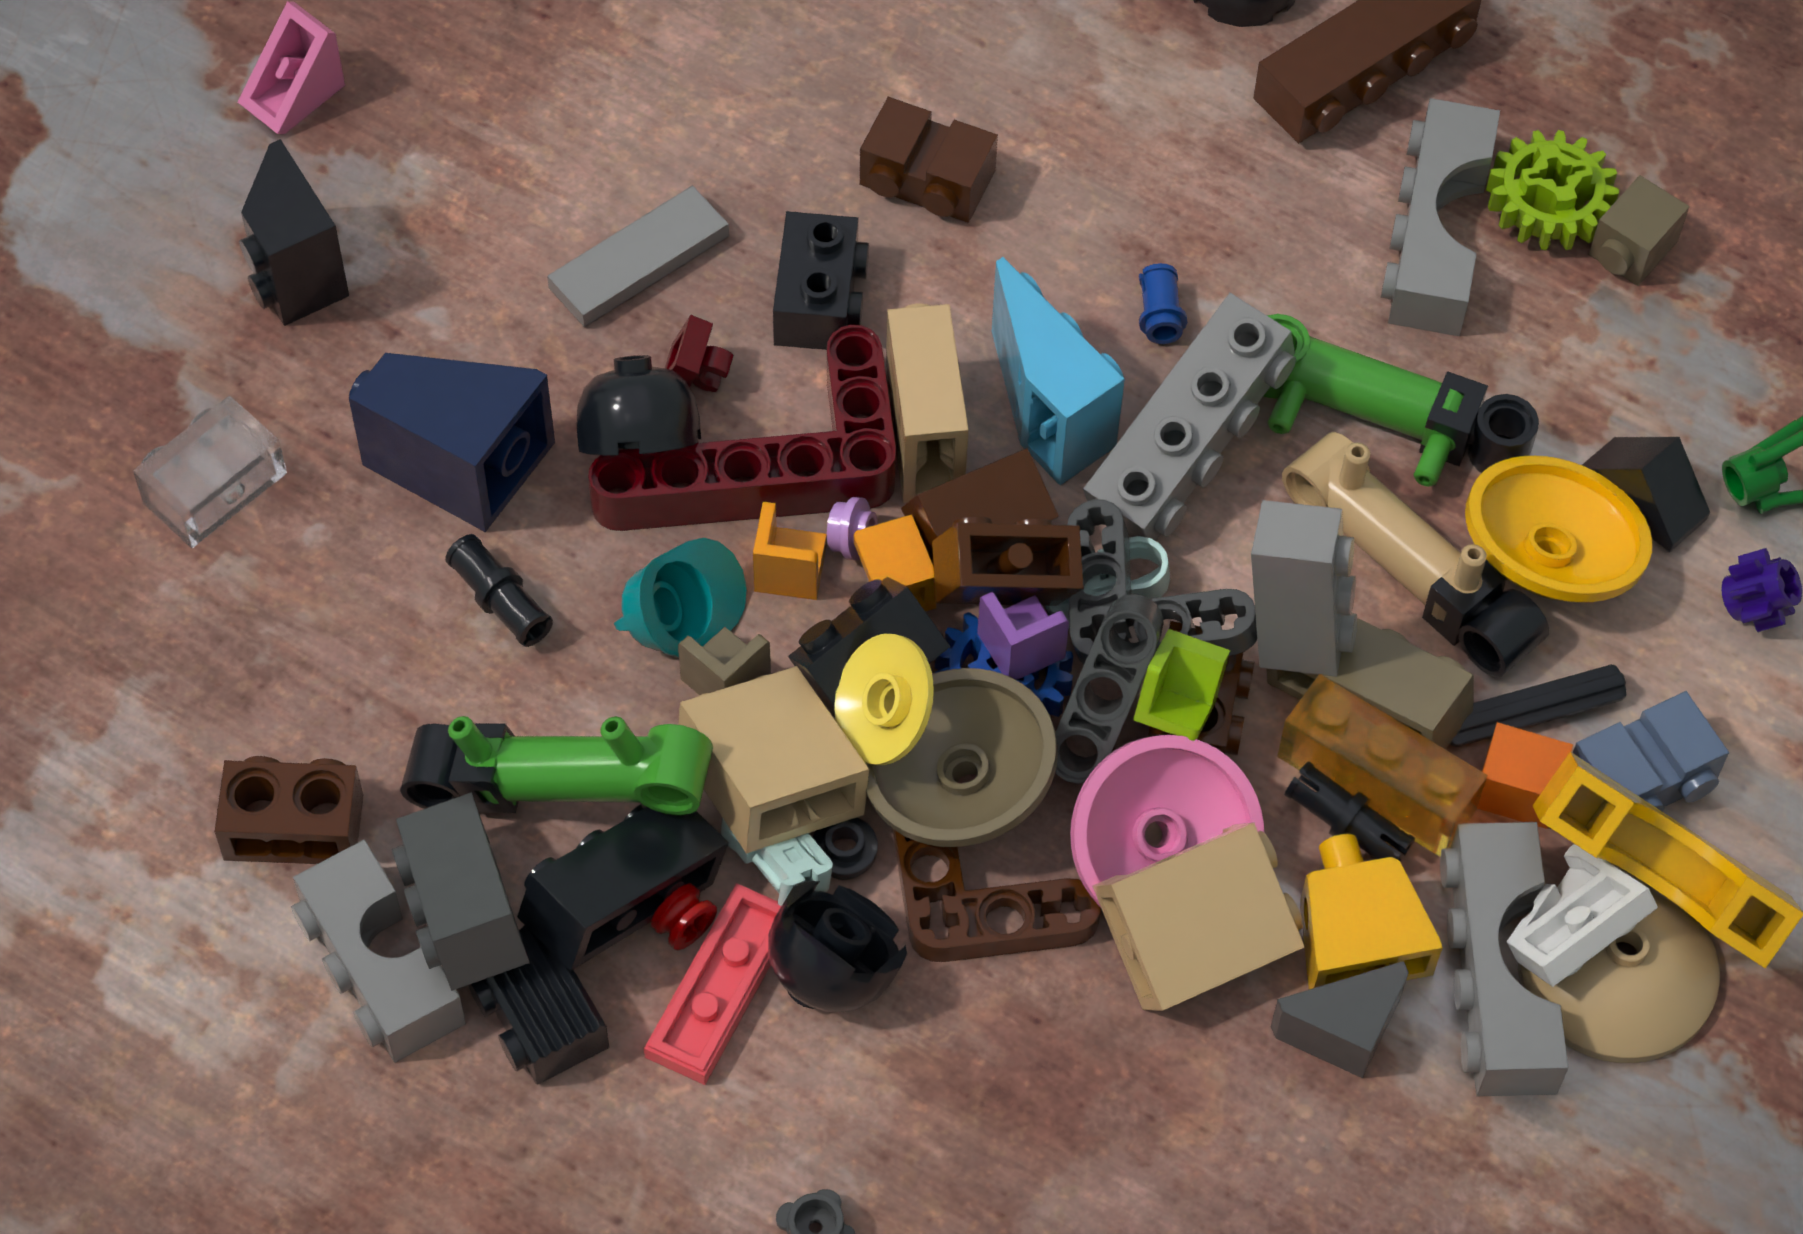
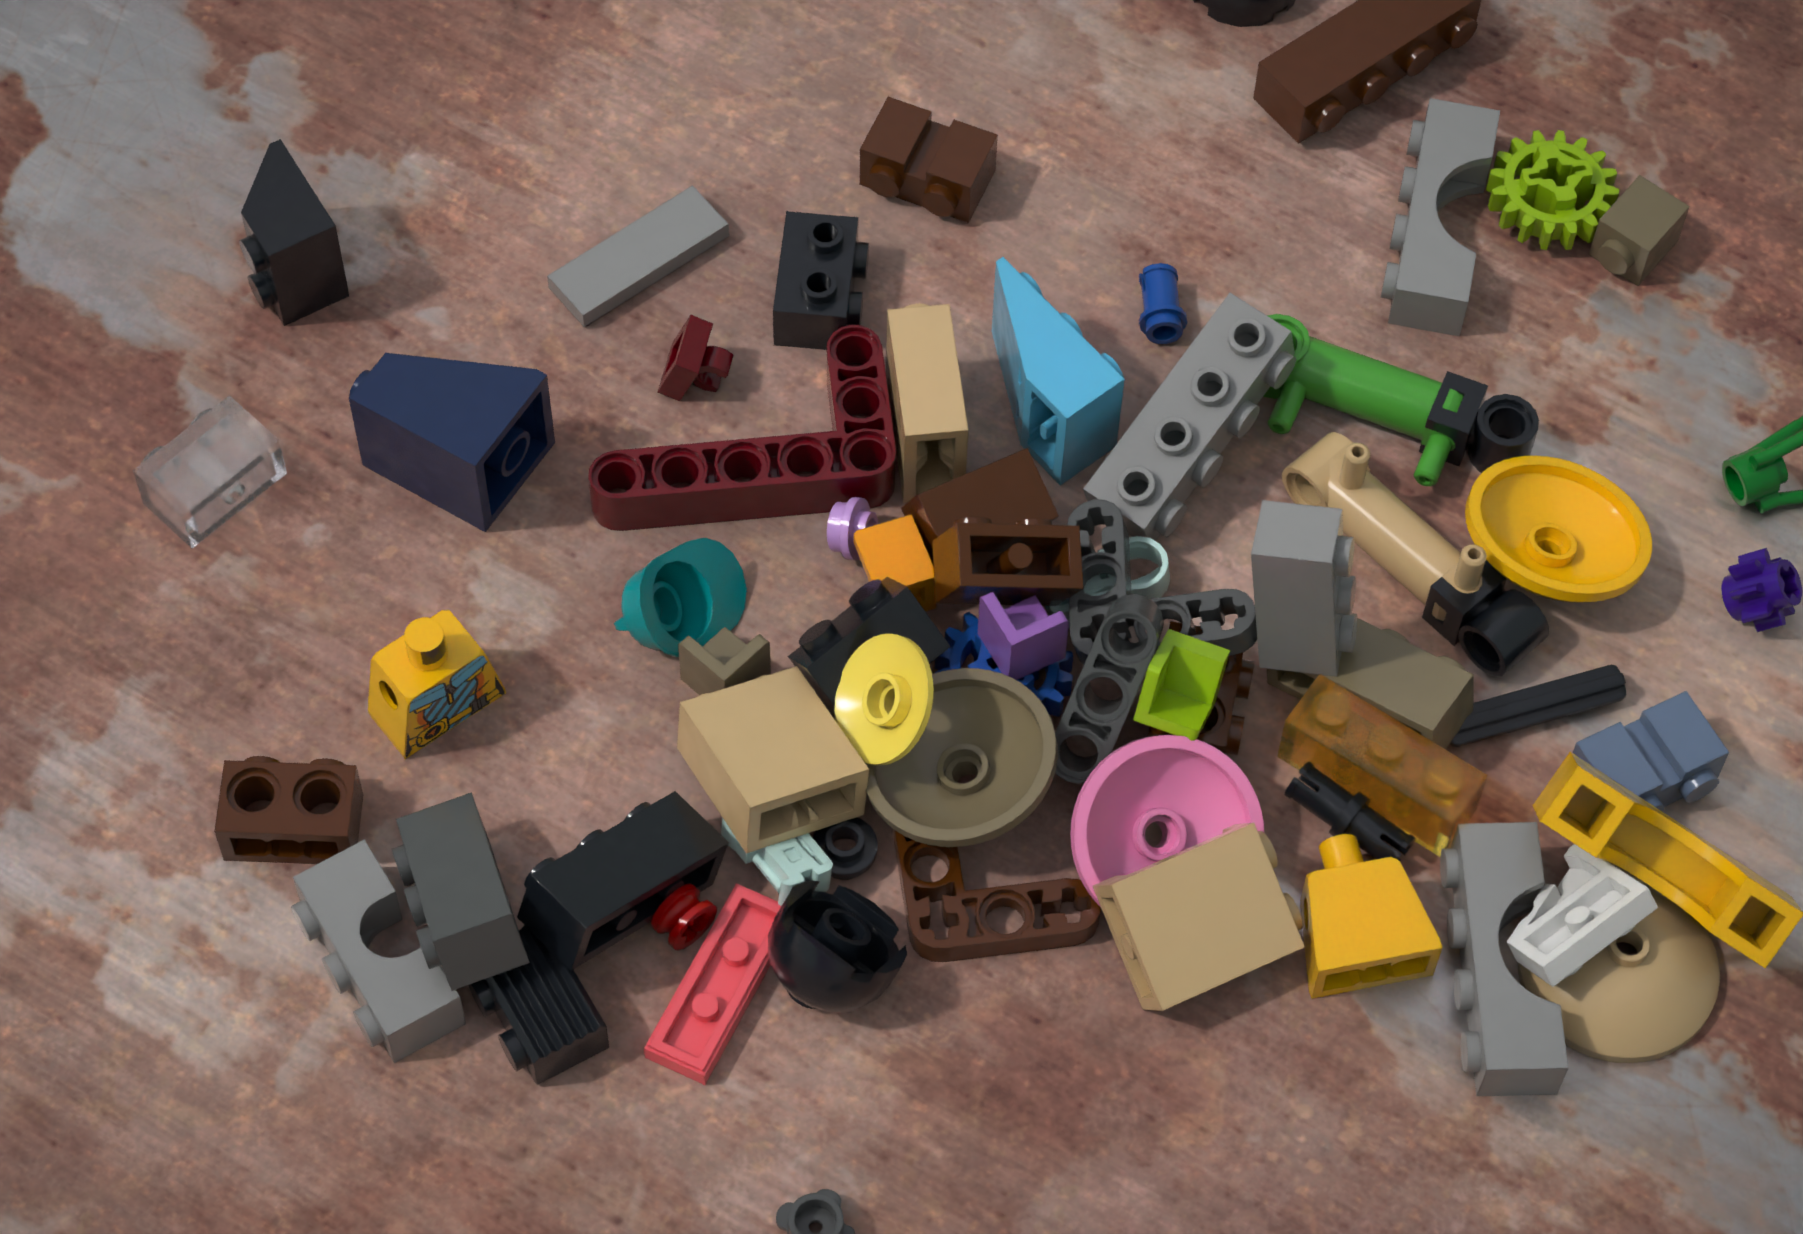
bright pink slope [237,1,345,134] -> none
bright green piece [400,716,713,815] -> none
black pin [445,534,553,647] -> none
black cylinder [576,355,701,456] -> none
light orange panel [753,502,827,600] -> none
dark grey slope [1271,961,1409,1078] -> none
orange brick [1472,722,1573,829] -> none
black slope [1582,437,1710,552] -> none
none -> yellow torso [368,610,506,759]

